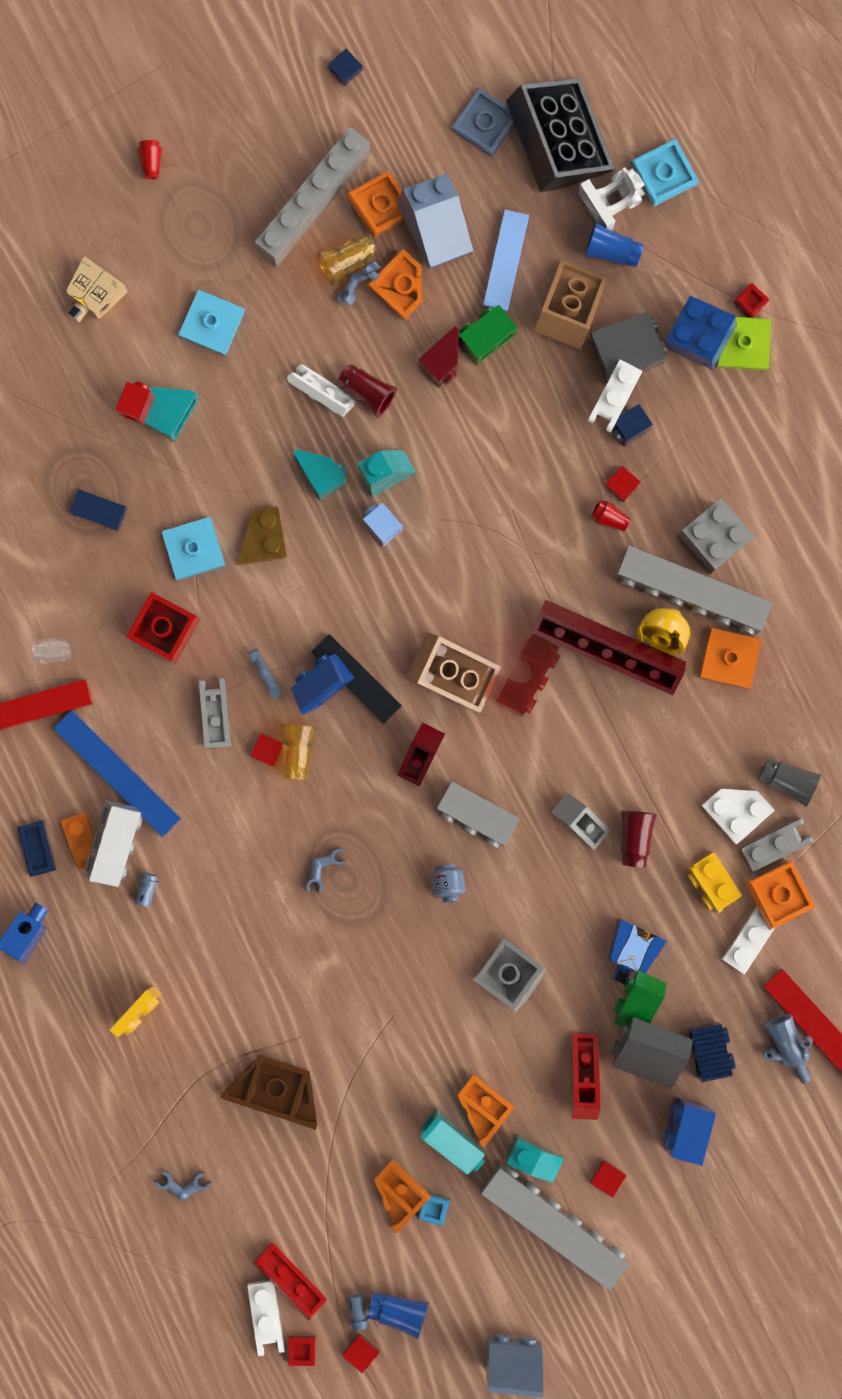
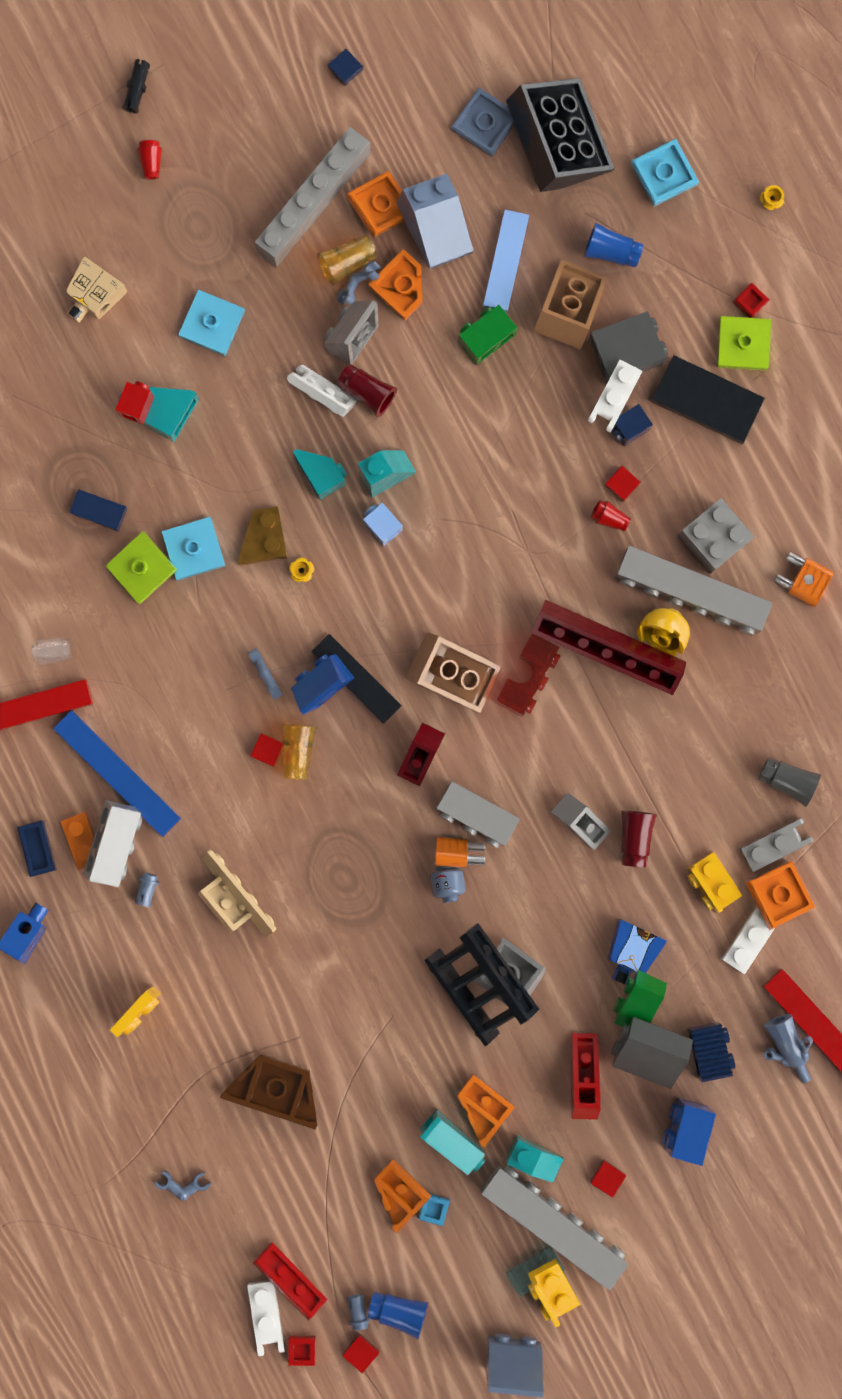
red brick [126,592,200,664] -> none
light grey hinge [199,677,231,749] -> none
sand blue arm [306,848,347,893] -> none
dark red slope [418,326,459,388] -> none
white tile [578,167,645,231] -> none
blue brick [666,295,737,370] -> none
orange plate [699,628,762,690] -> none
white plate [701,789,775,845] -> none
none -> lime plate [106,531,177,604]
none -> black pin [122,59,150,114]
none -> tan bracket [198,849,276,938]
none -> yellow plate [289,558,314,582]
none -> light grey slope [324,300,379,365]
none -> black fence [424,923,540,1046]
none -> orange piece [435,837,485,868]
none -> clear light blue tile [506,1246,565,1297]
none -> yellow bracket [528,1258,580,1327]
none -> black tile [651,355,765,444]
none -> yellow plate [760,185,785,210]
none -> orange piece [774,552,834,607]

